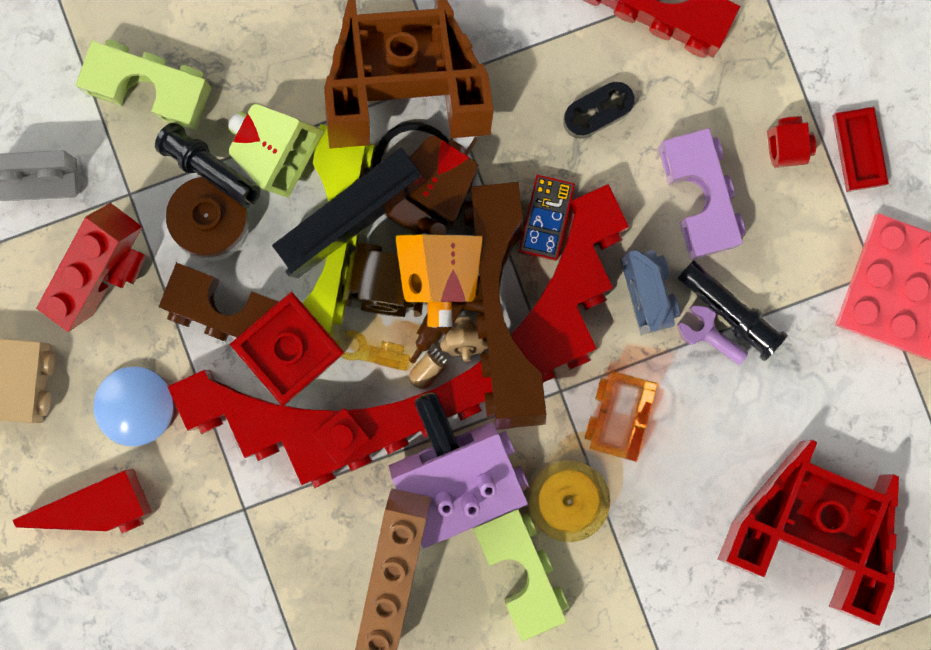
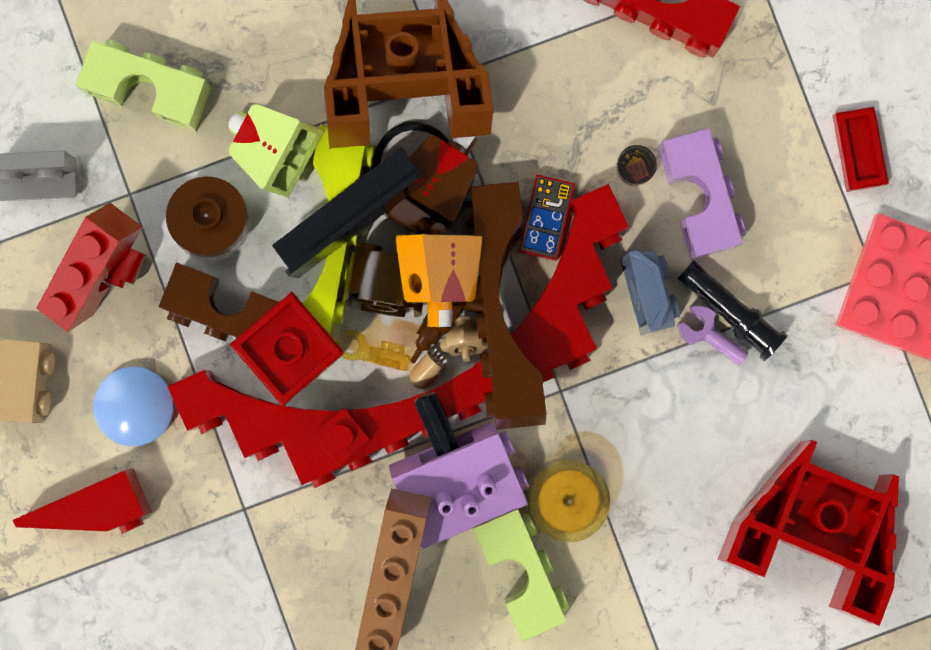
black pin [155,123,261,209] -> none
black beam [563,82,635,139] -> none
window [584,371,658,462] -> none
red plate [767,116,816,168] -> none
none -> clear smoke tile [616,145,657,186]

